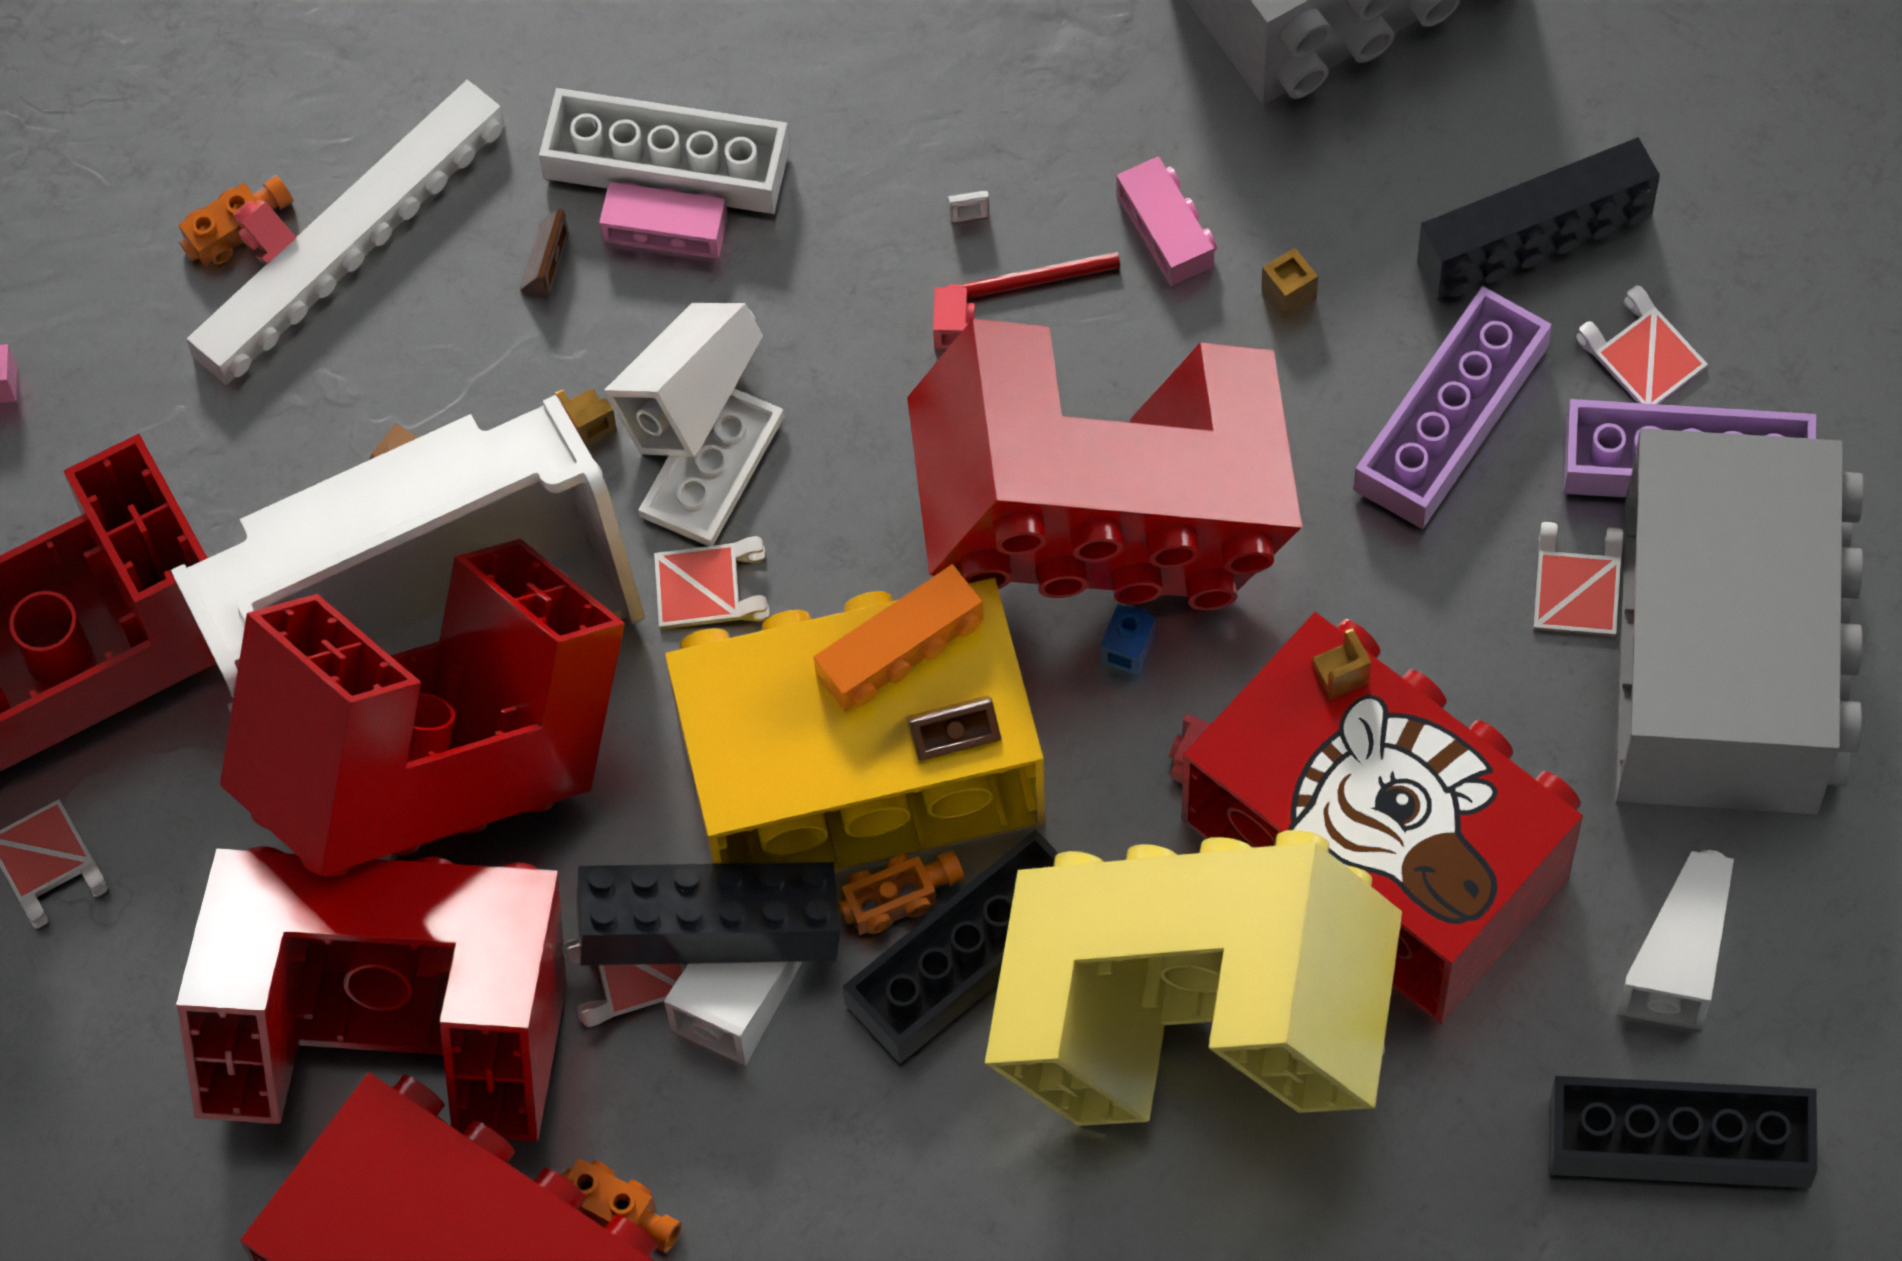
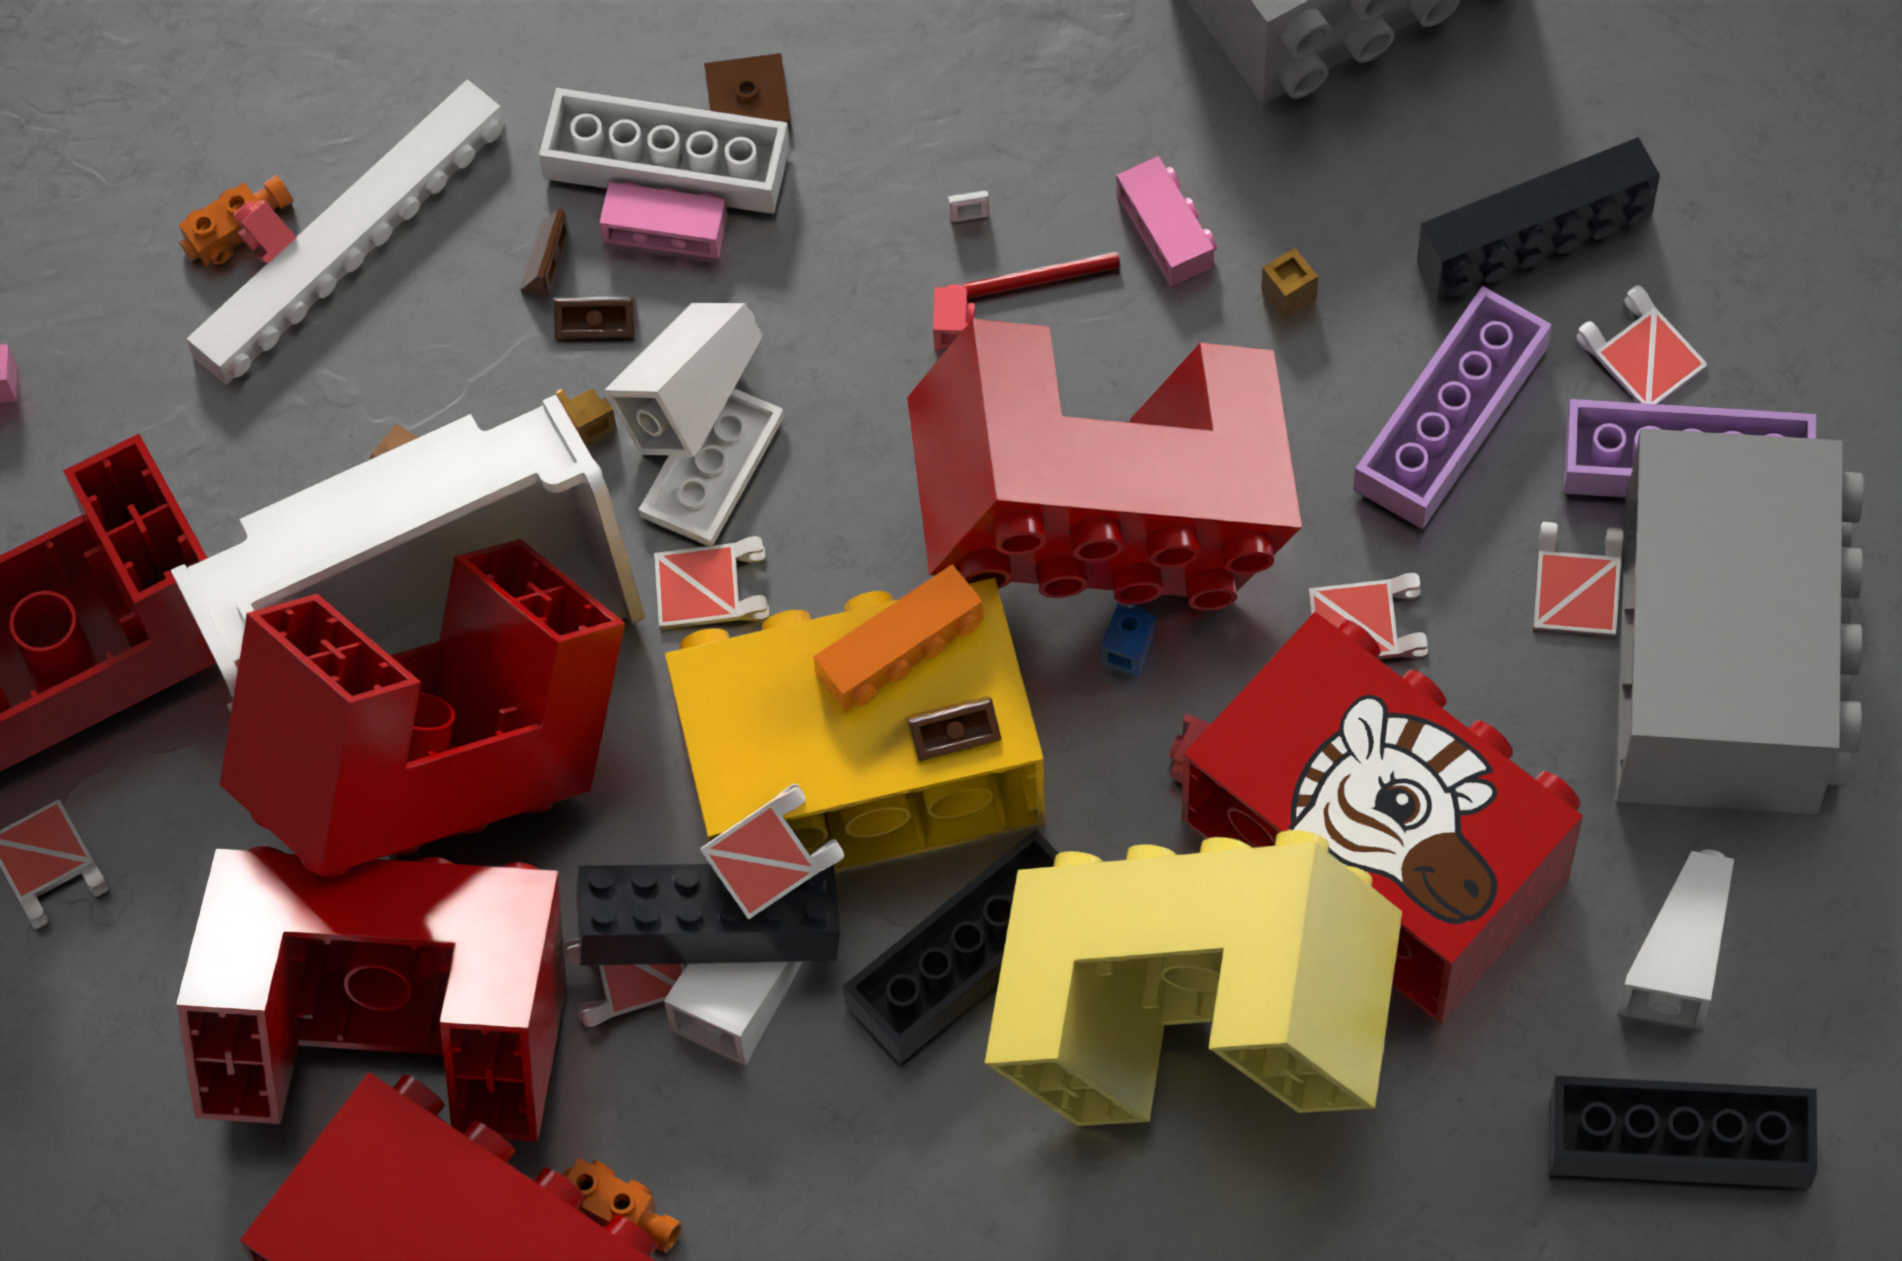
orange brick [838,850,965,936] -> none
pearl gold panel [1312,628,1372,700] -> none
none -> reddish brown slope [554,296,636,339]
none -> coral flag [700,784,844,919]
none -> reddish brown plate [704,53,791,127]
none -> flag [1309,573,1428,659]

